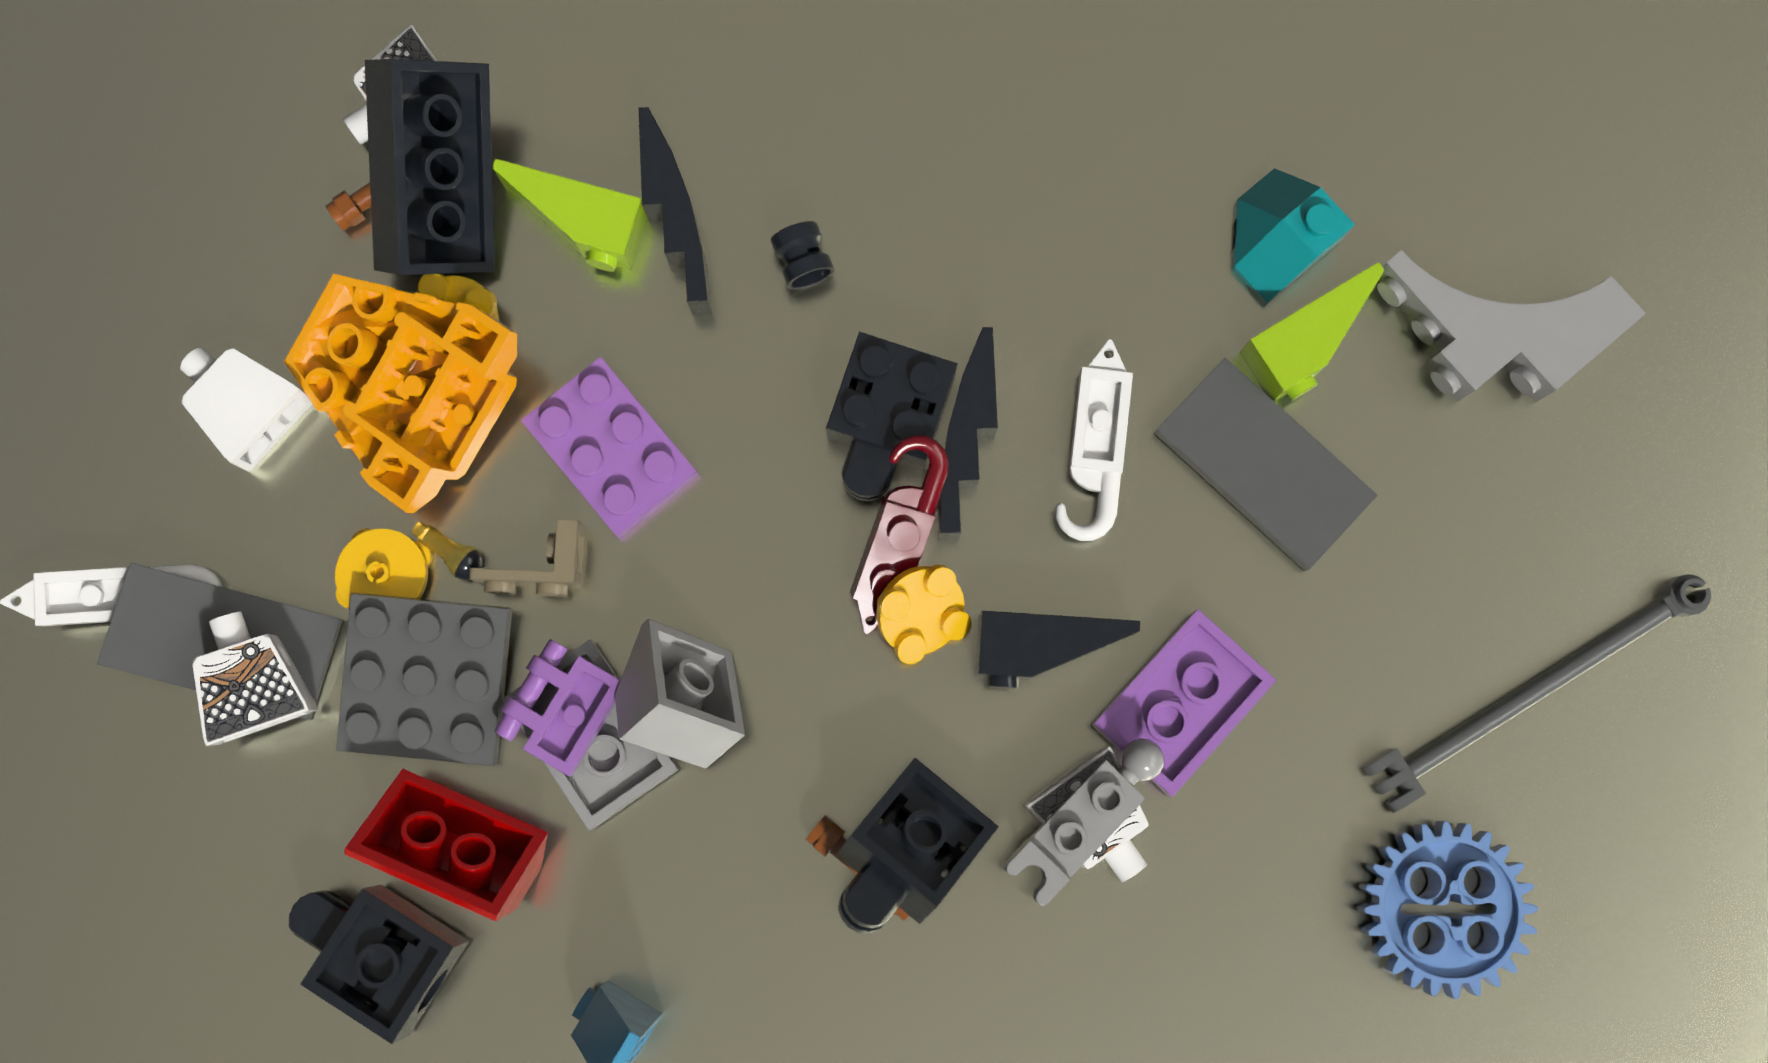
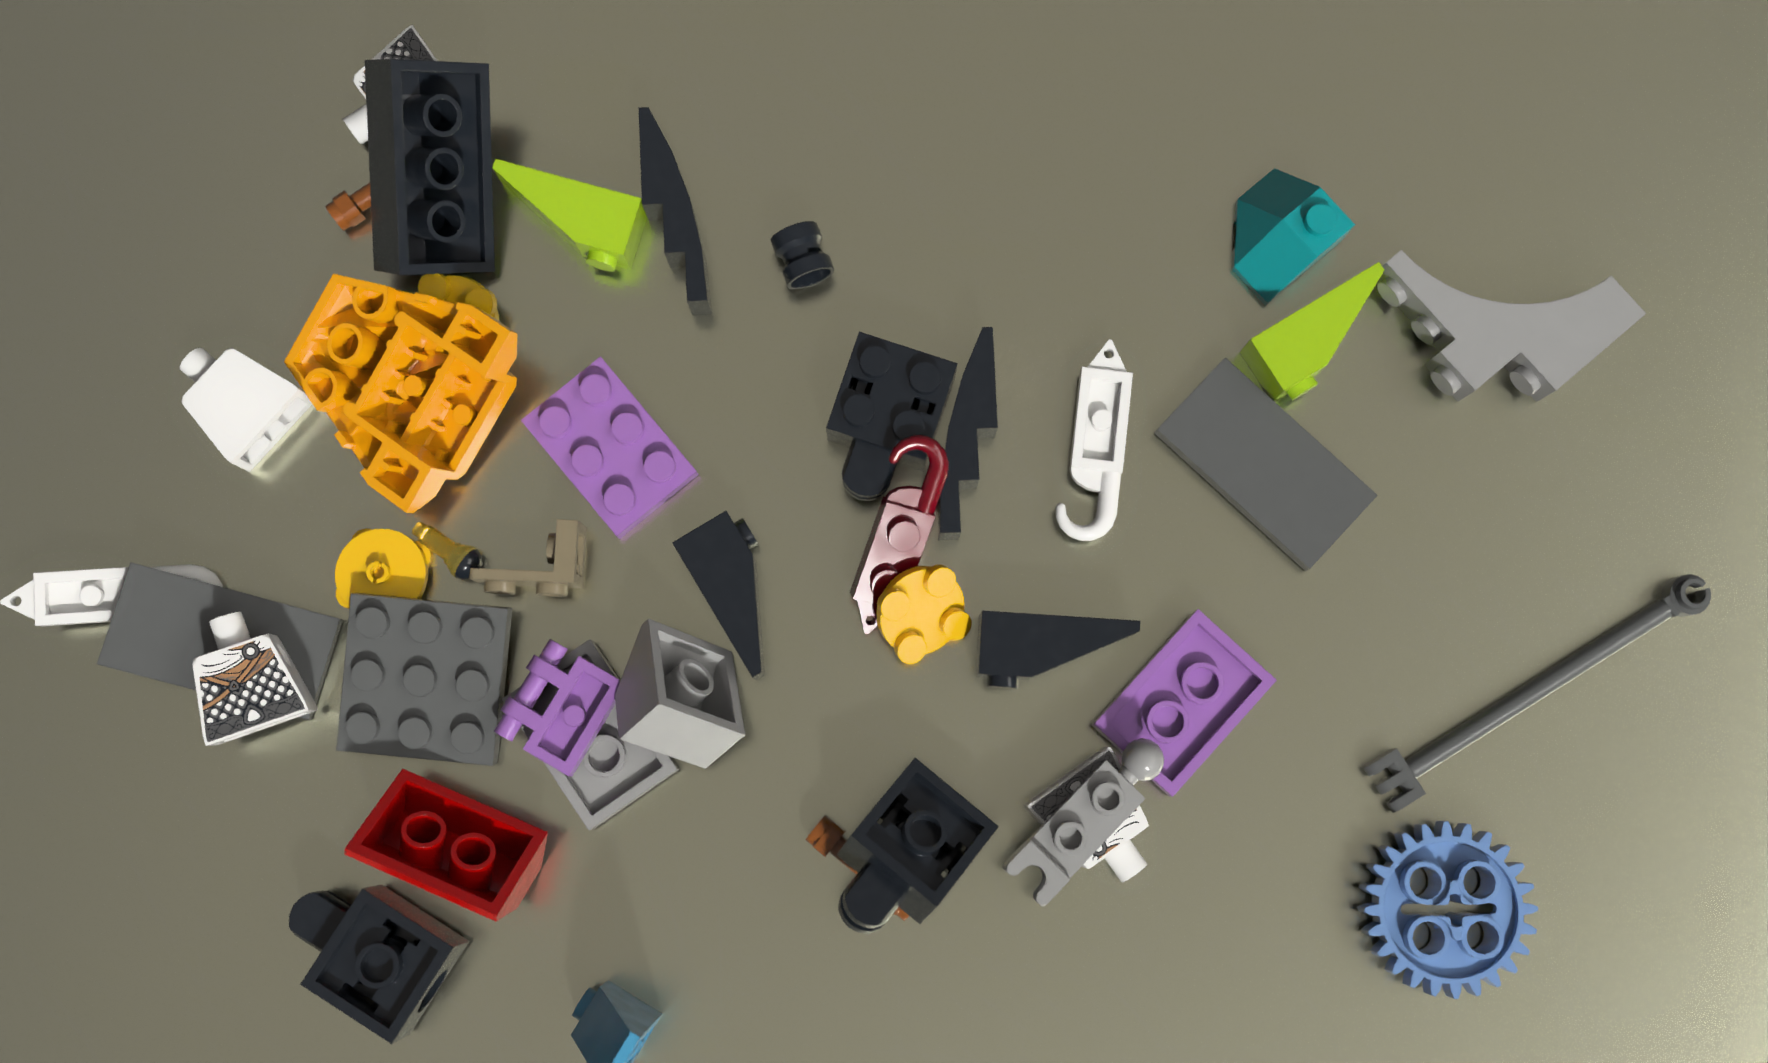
none -> black slope [672,511,765,681]

